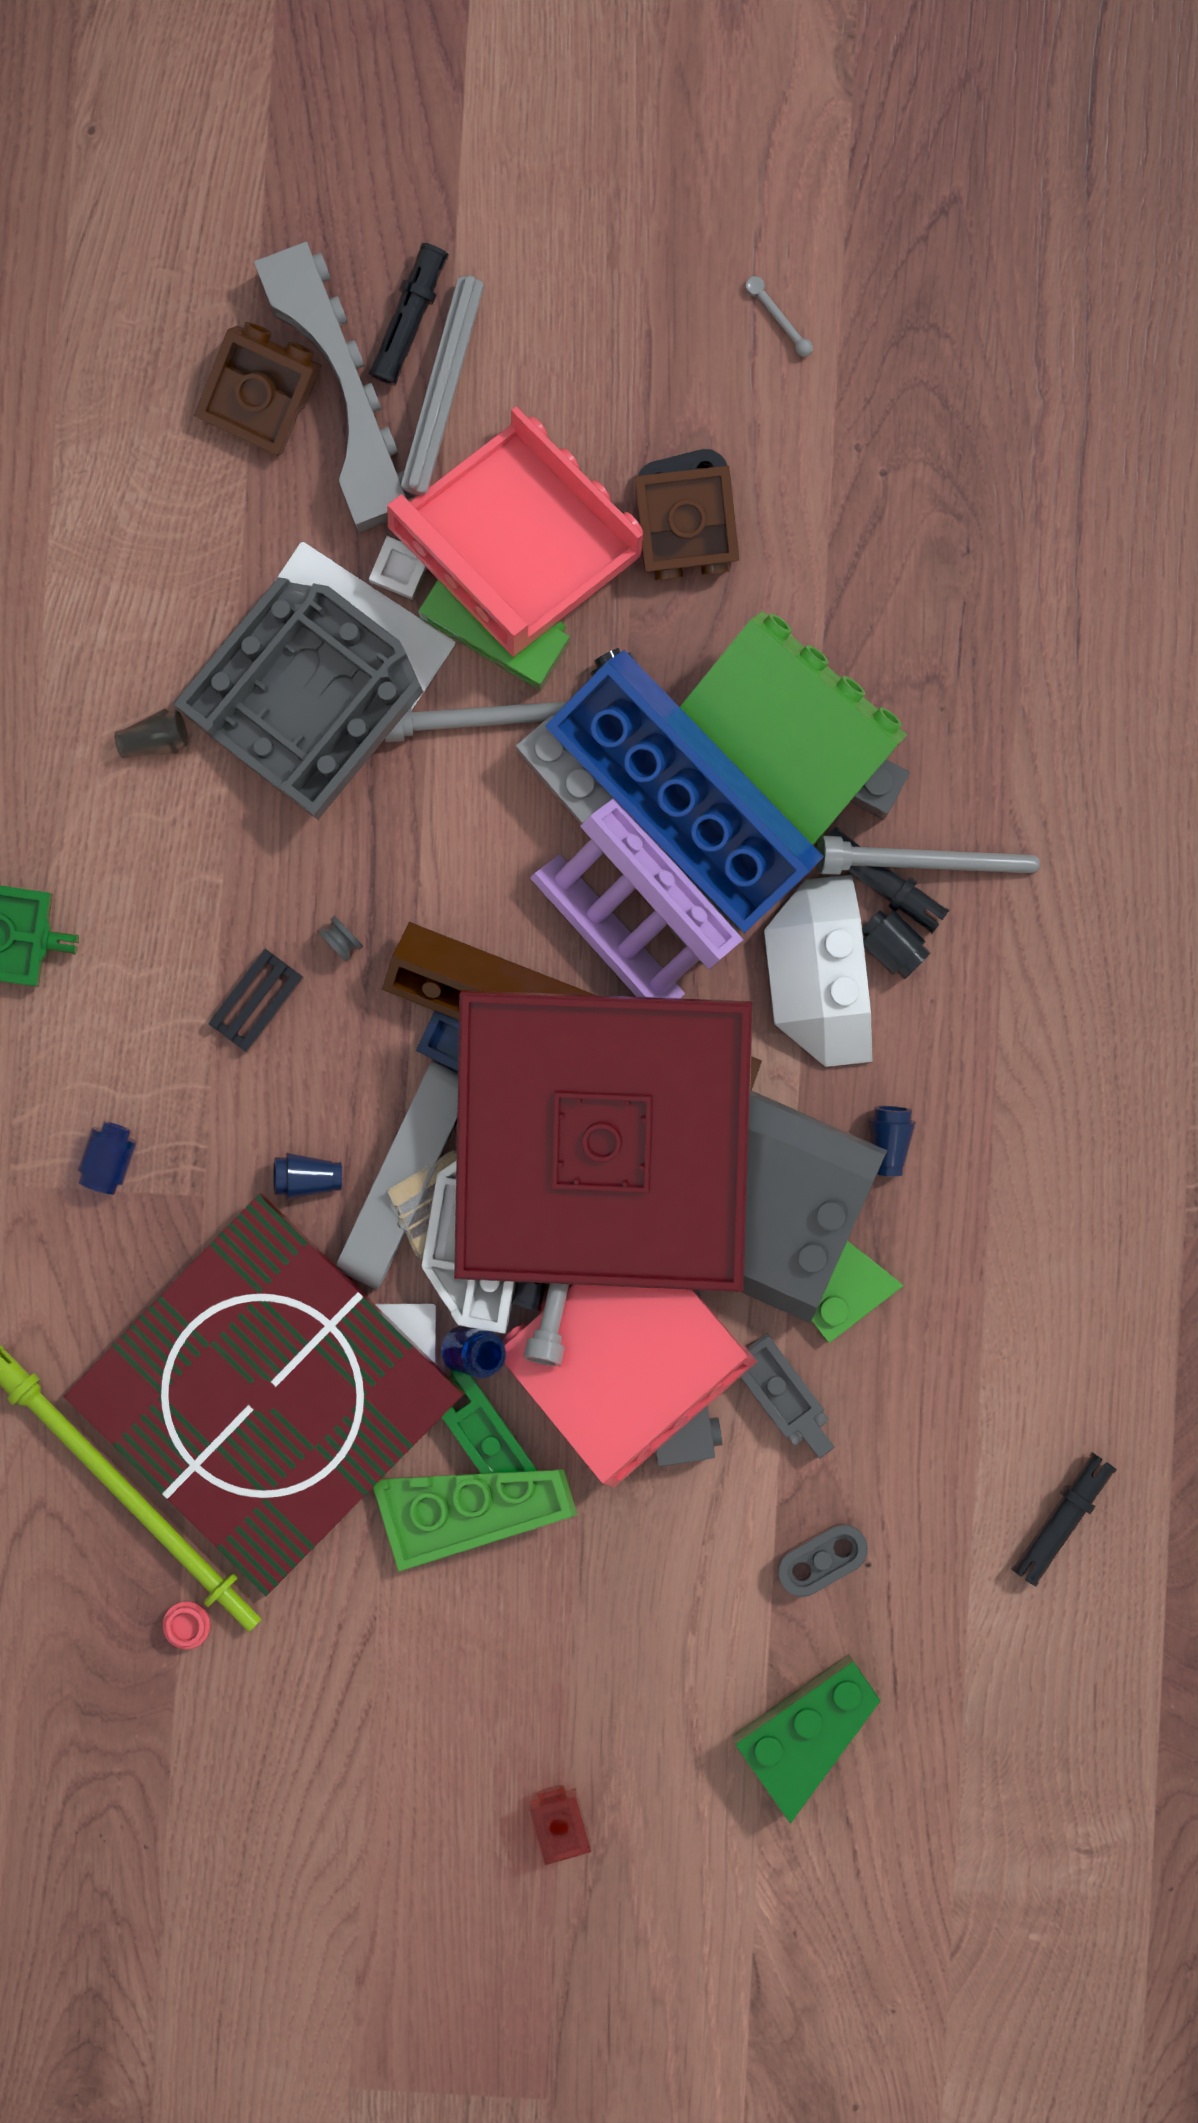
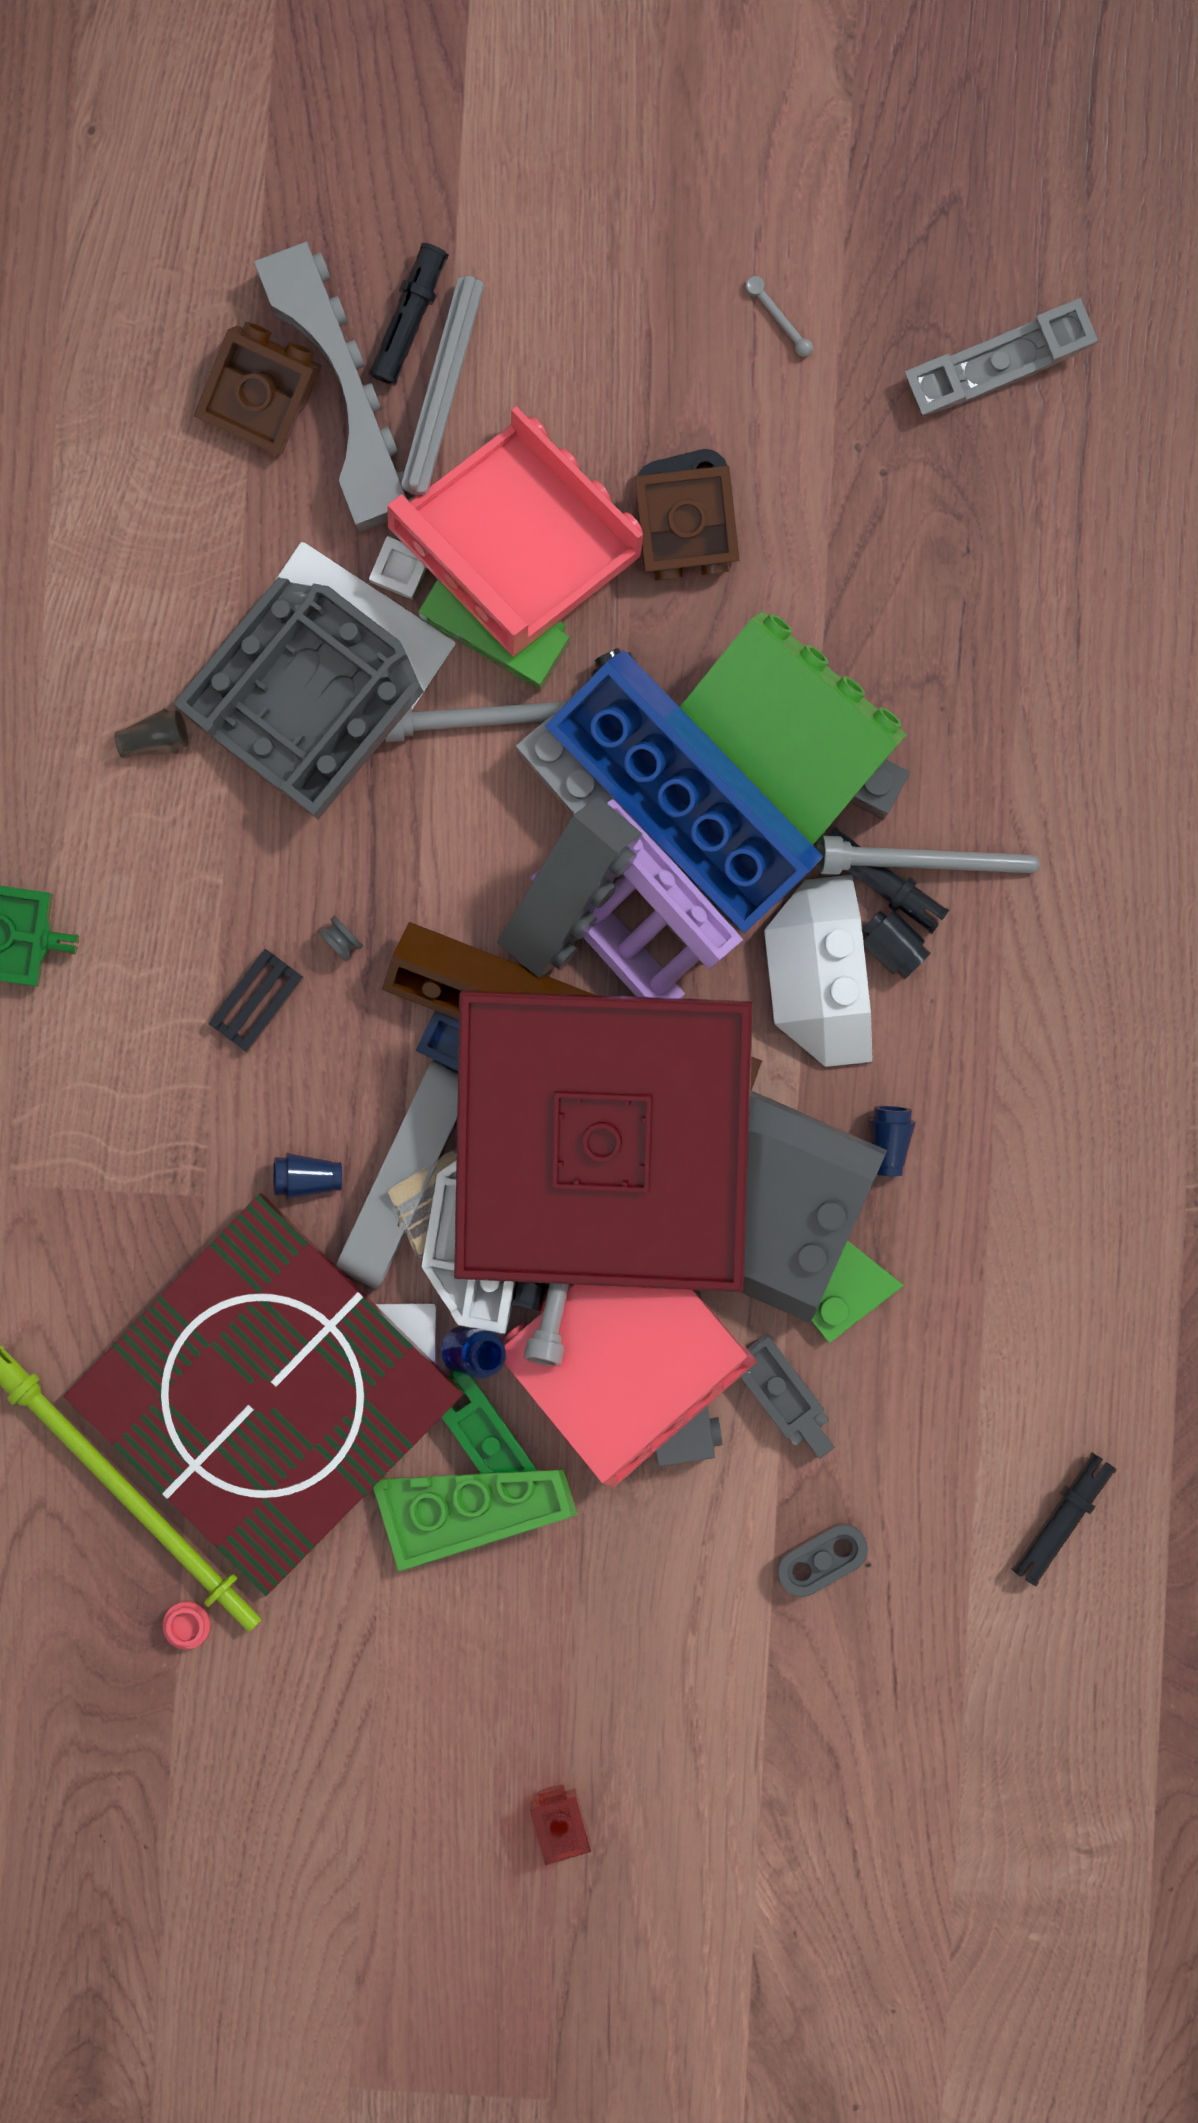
clear blue brick [78,1121,137,1195] -> none
green wedge [733,1654,881,1824] -> none
none -> dark grey brick [497,796,643,978]
none -> light grey slope [905,297,1098,417]

